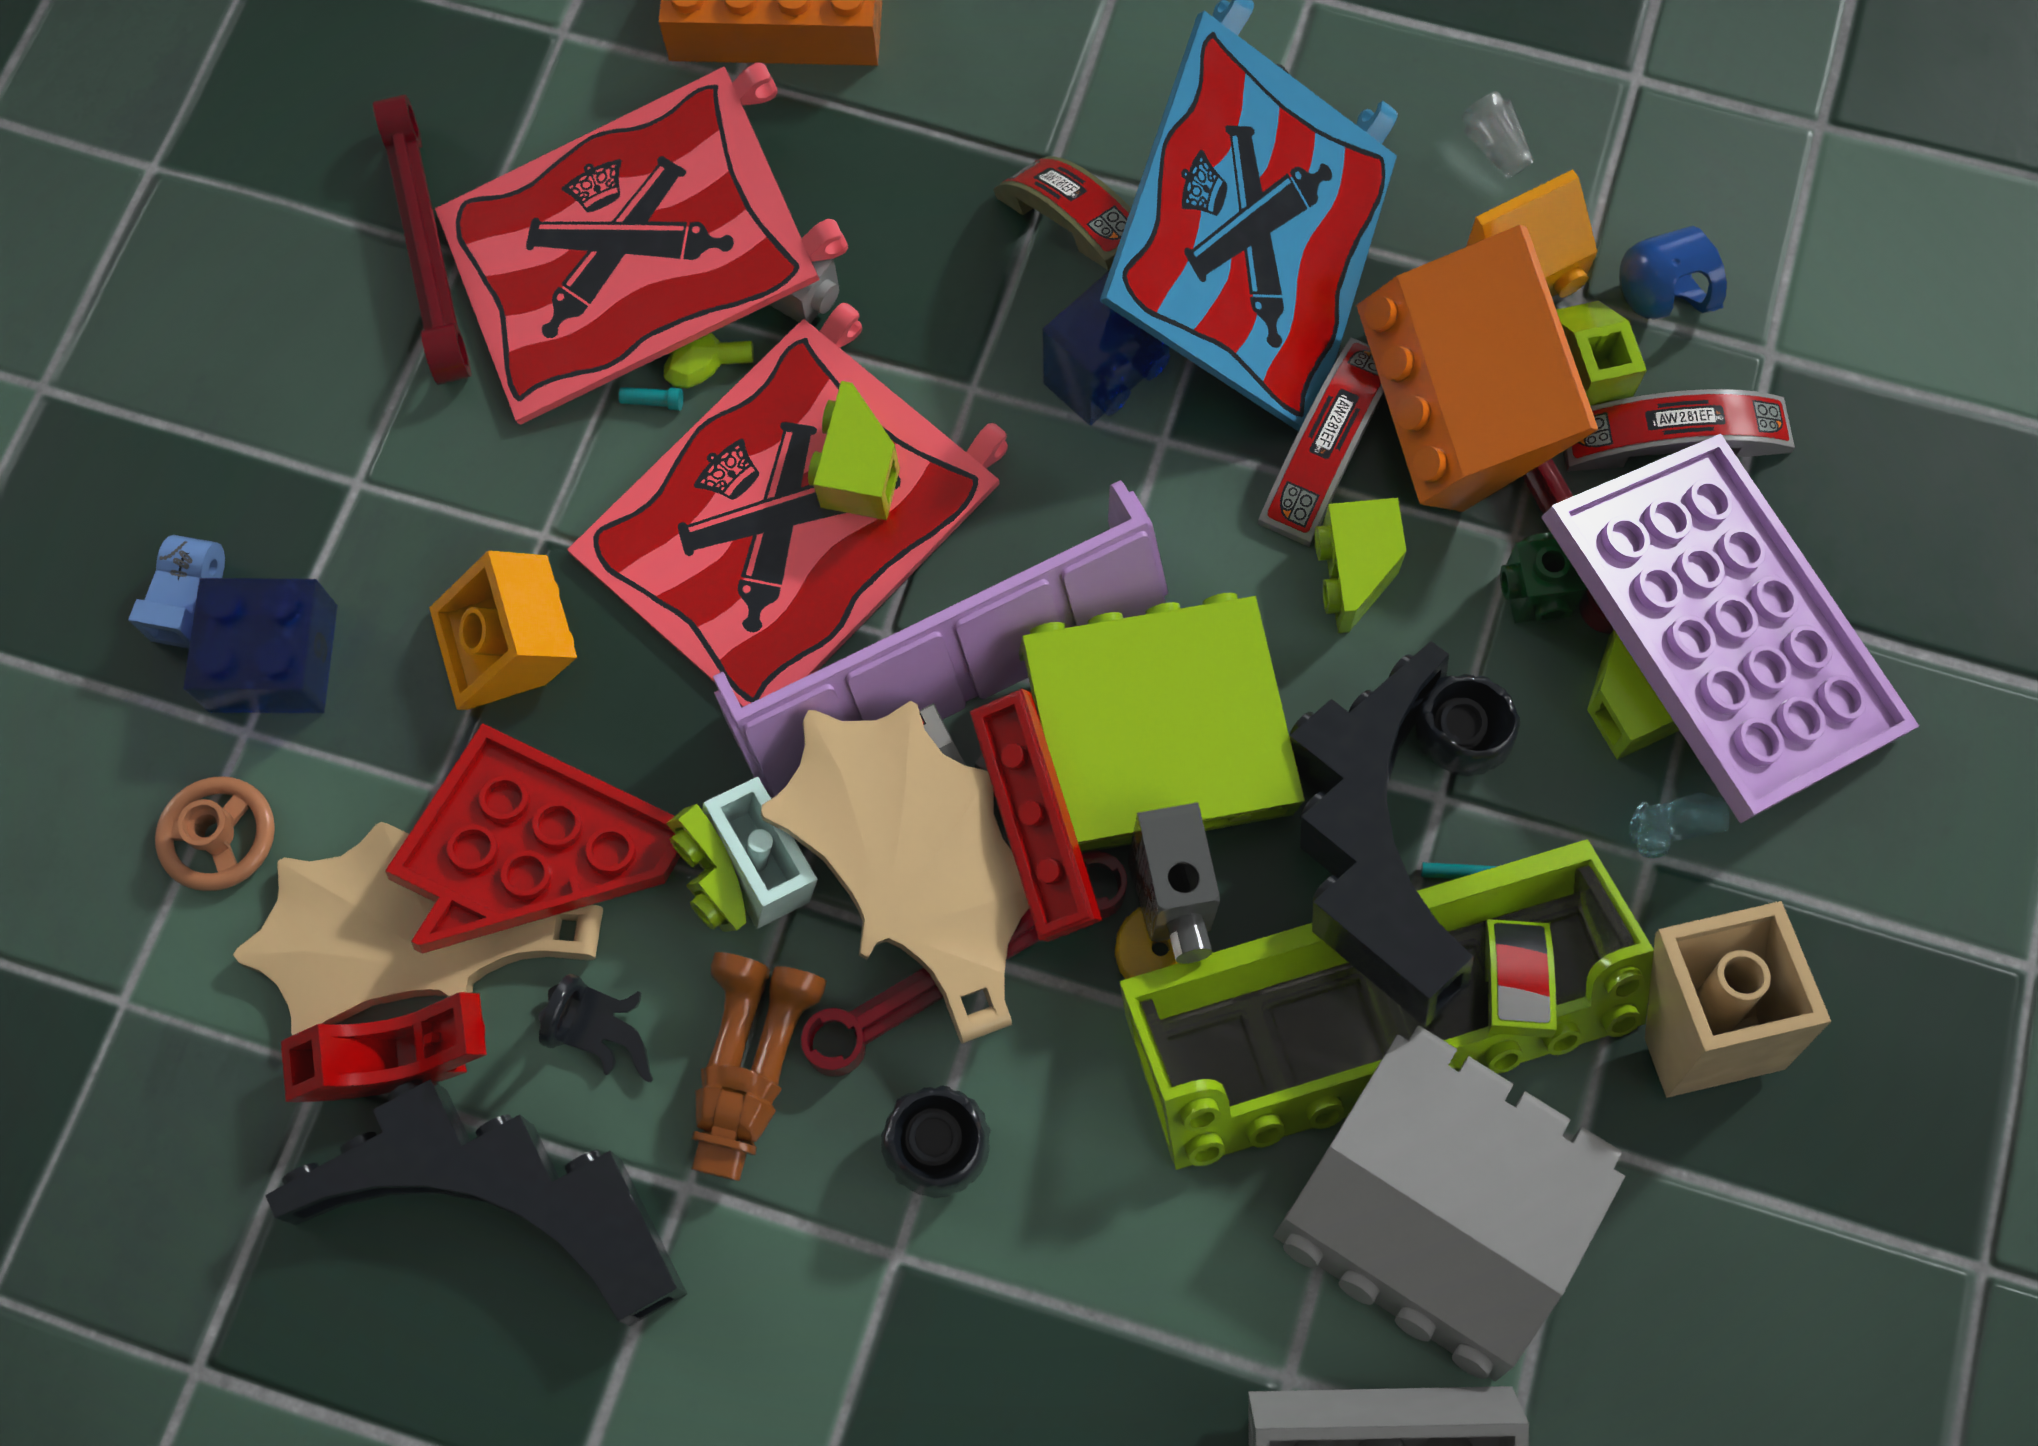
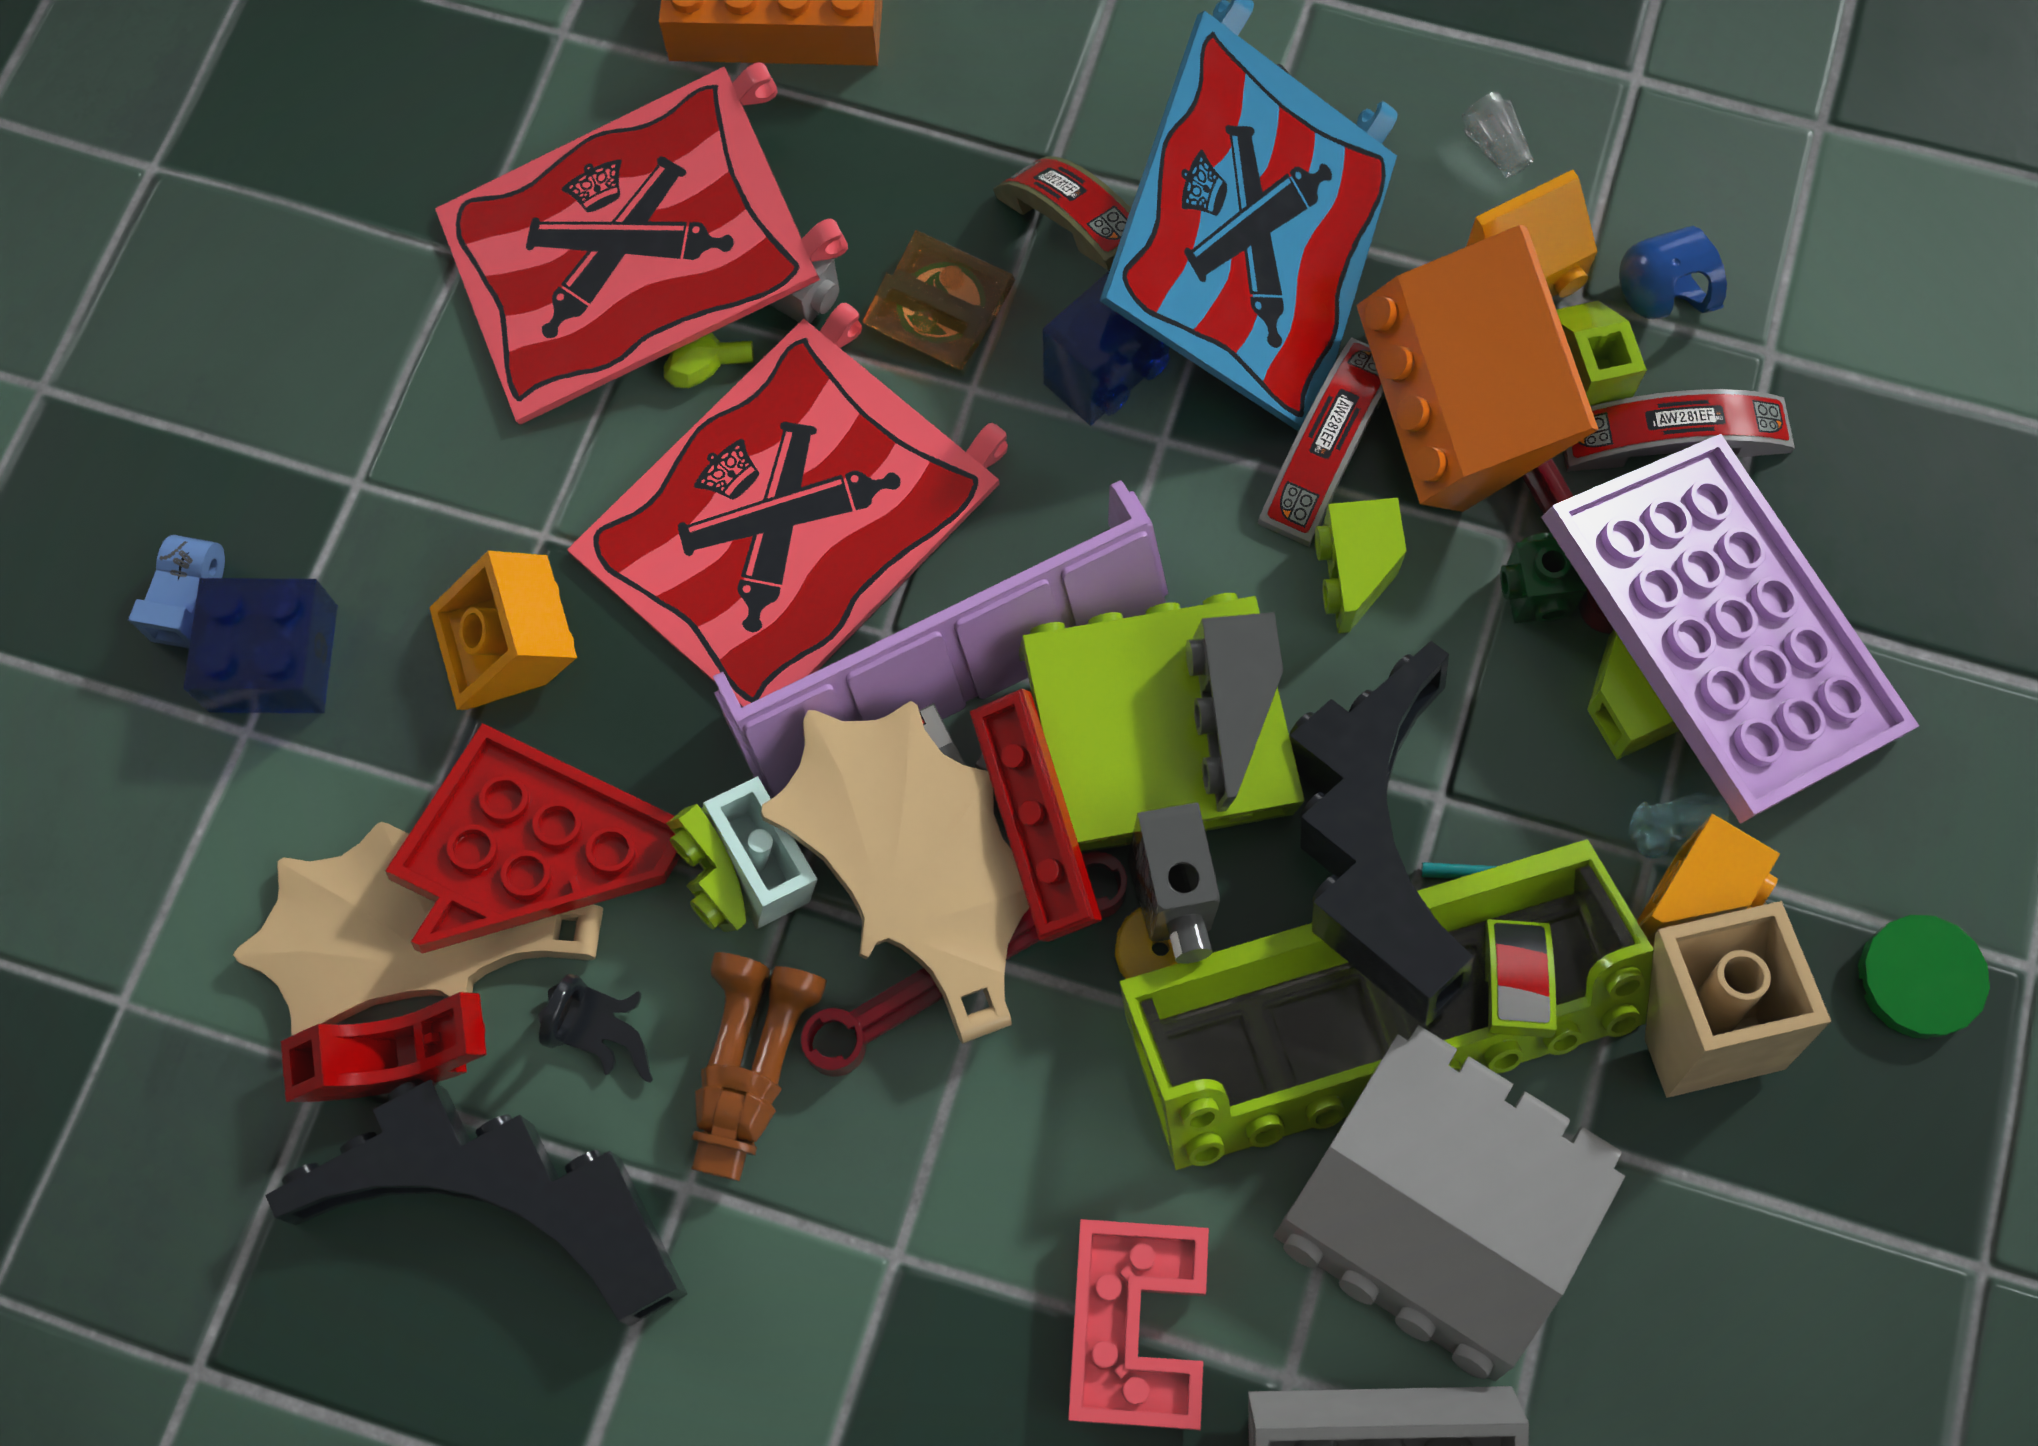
nougat piece [155,776,275,891] -> none
dark red piece [373,94,472,385] -> none
teal piece [619,387,684,411] -> none
lime slope [808,381,900,520] -> none
black hair [881,1085,991,1198] -> none
black hair [1416,674,1521,776] -> none
none -> clear orange slope [862,230,1015,370]
none -> coral plate [1068,1219,1209,1430]
none -> dark grey slope [1186,612,1283,812]
none -> light orange slope [1622,813,1780,948]
none -> green tile [1858,915,1990,1039]

